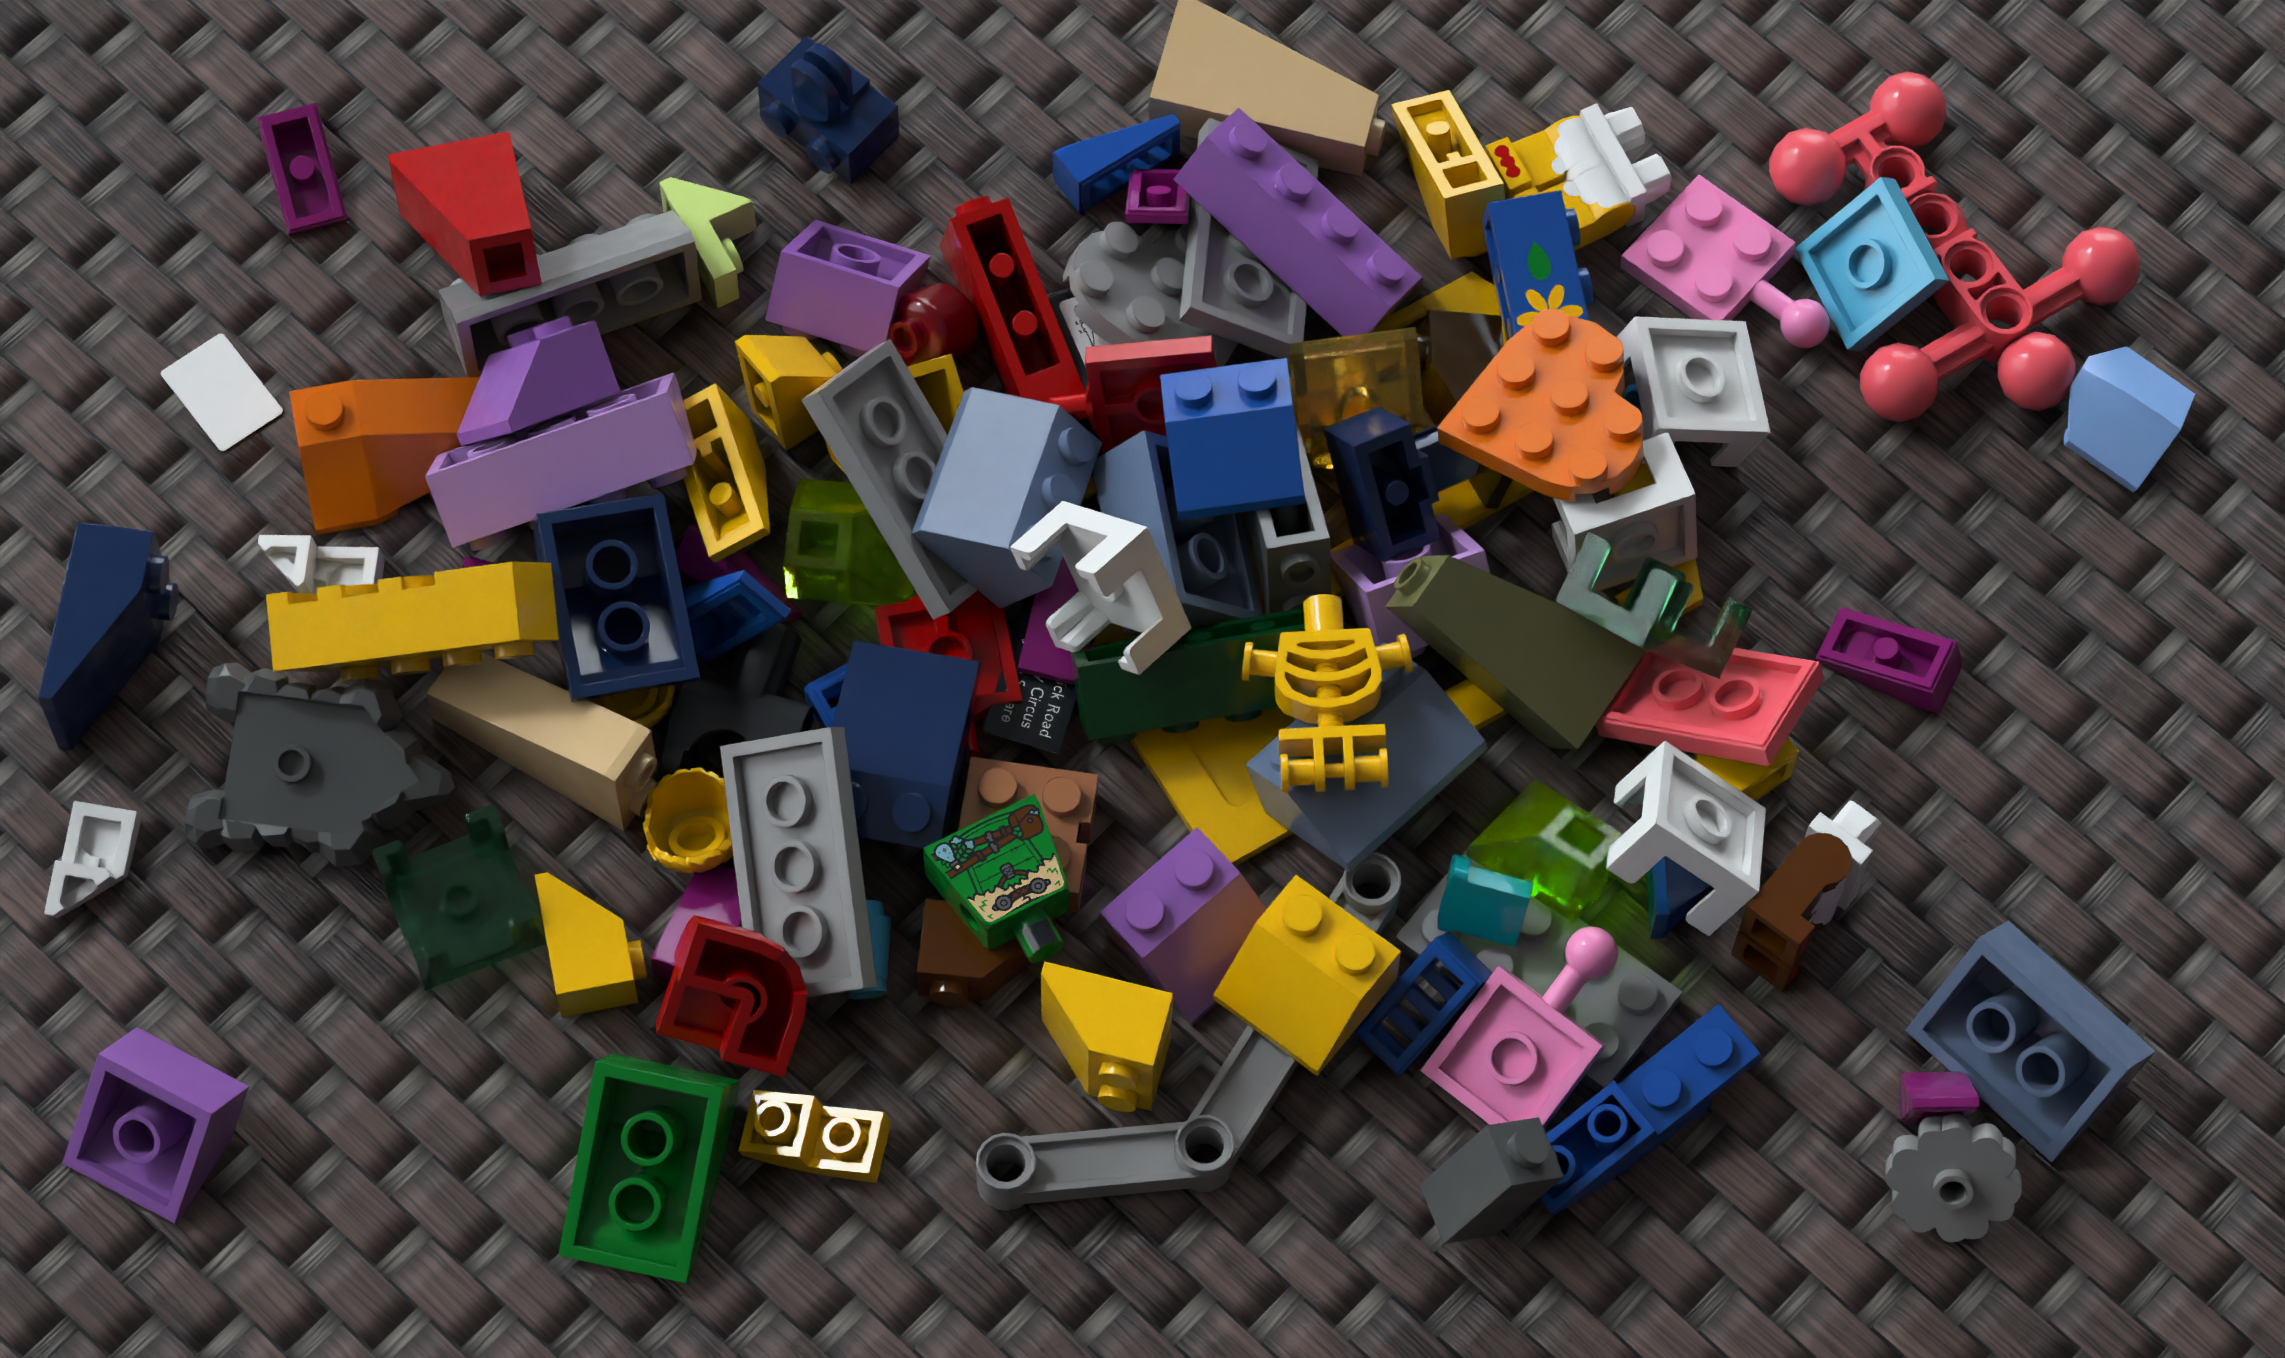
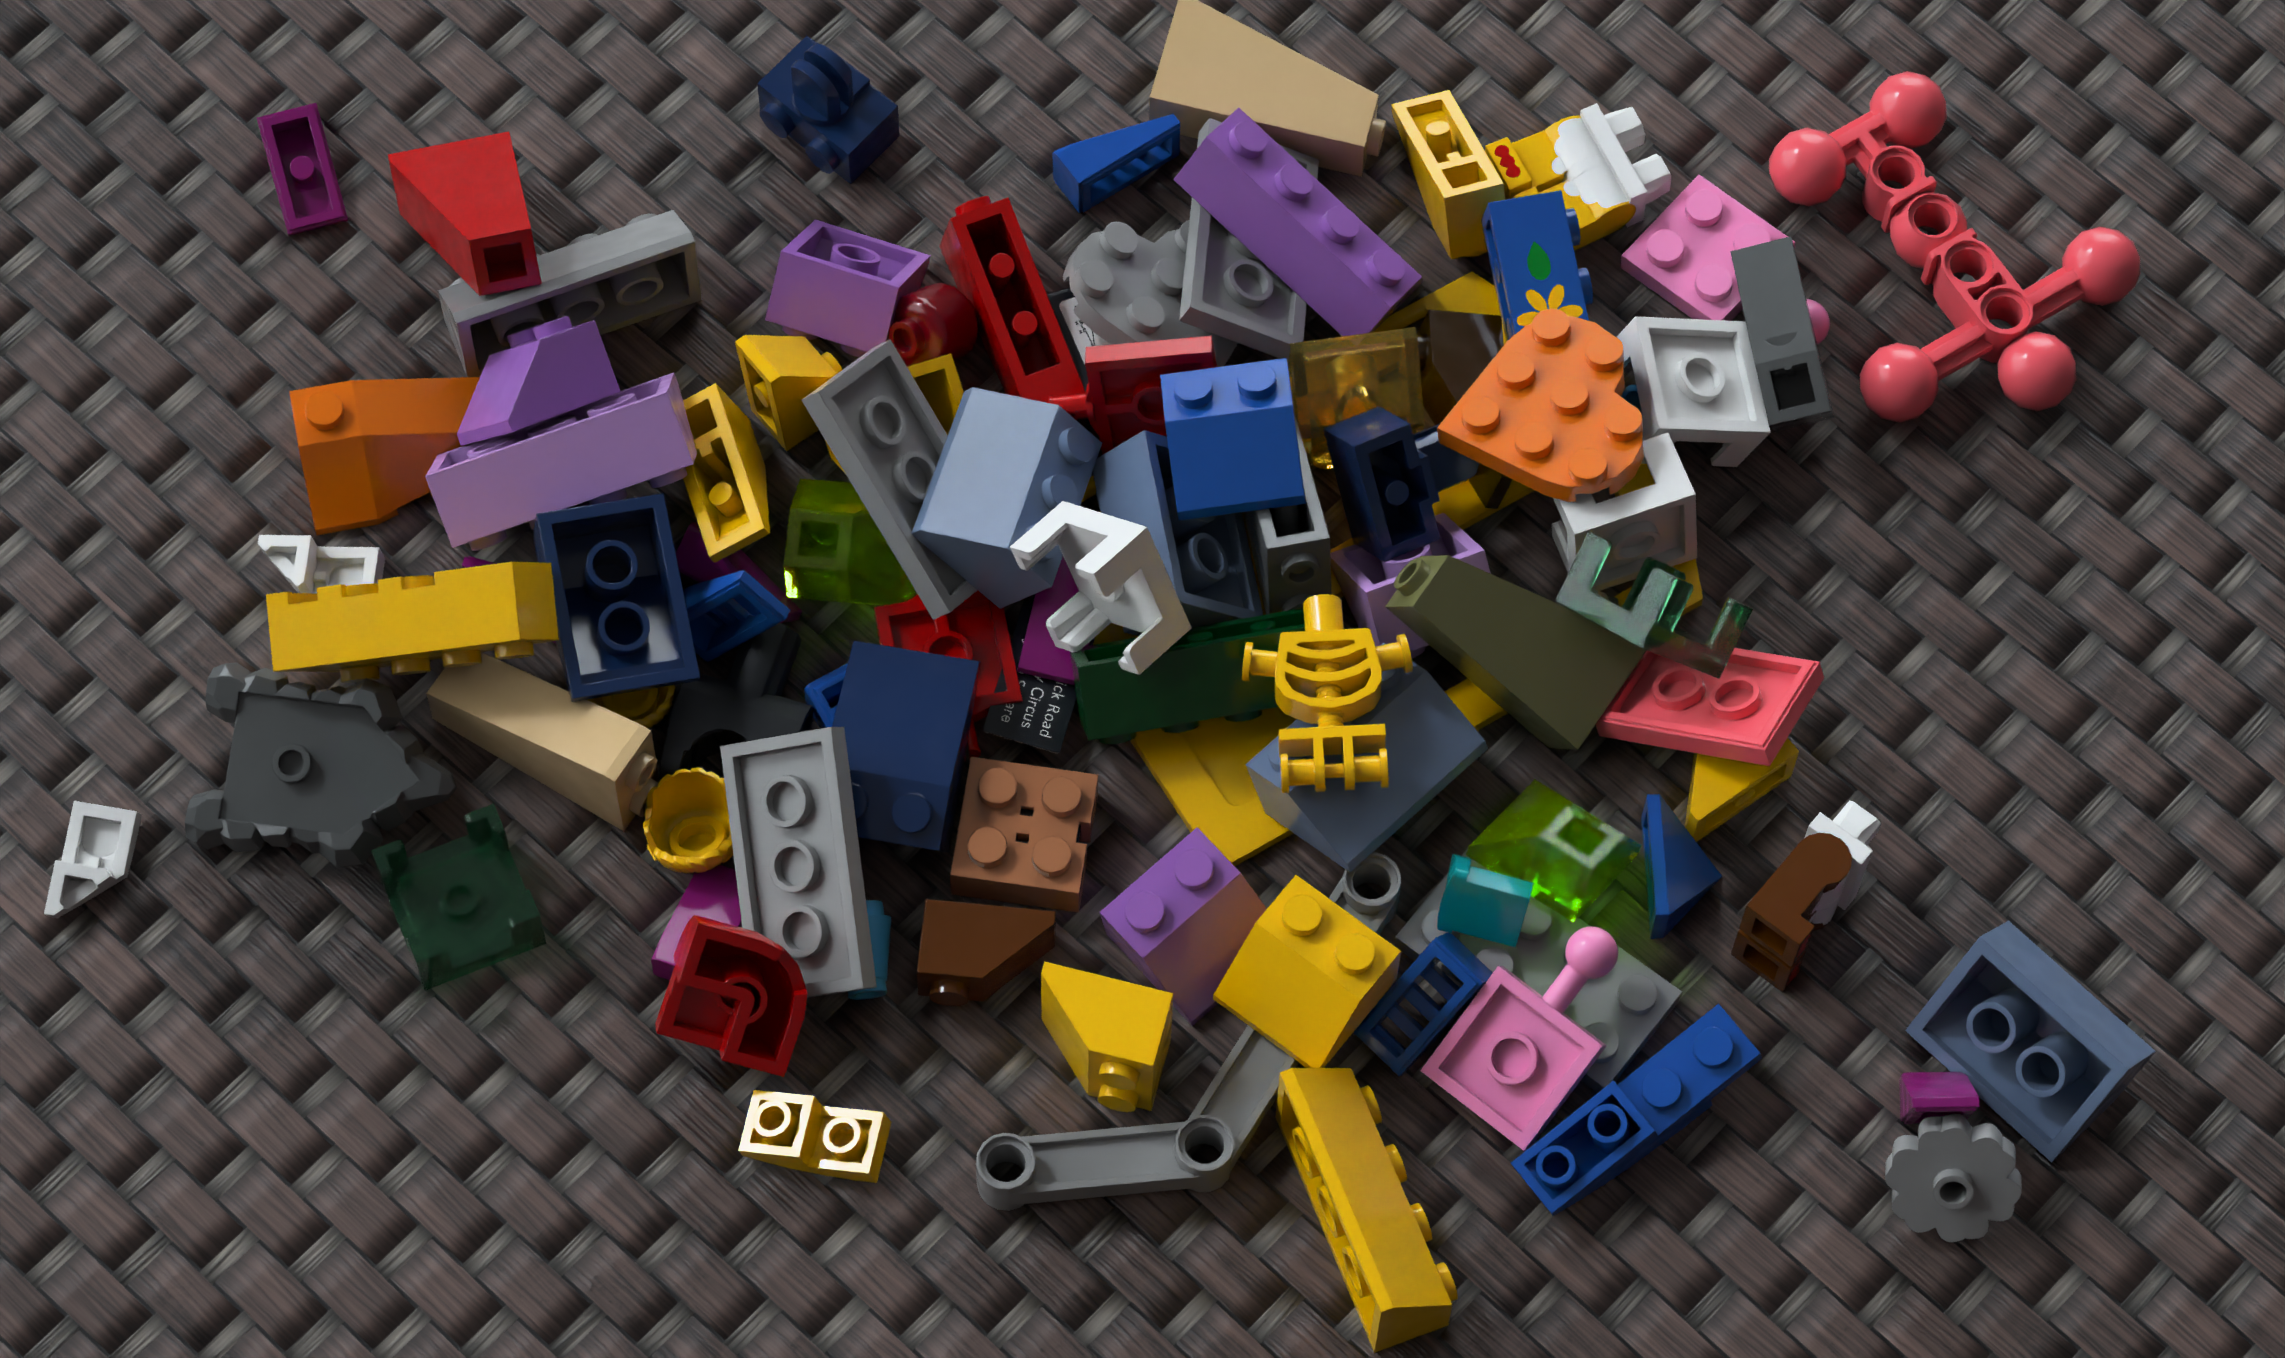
dark blue slope [38,522,178,750] -> none
medium lavender slope [62,1027,249,1224] -> none
white sticker [161,334,283,451] -> none
yellow slope [535,872,647,1018] -> none
green slope [558,1053,740,1283] -> none
yellowish green slope [659,177,756,308] -> none
torso [923,794,1069,963] -> none
magenta slope [1125,169,1192,224] -> none
dark grey brick [1420,1117,1564,1244] -> none
white panel [1606,741,1766,936] -> none
medium azure plate [1795,177,1950,351] -> none
magenta slope [1815,607,1962,714] -> none
light blue slope [2064,346,2195,492] -> none
none -> yellow slope [1275,1068,1458,1353]
none -> dark grey slope [1730,236,1835,432]

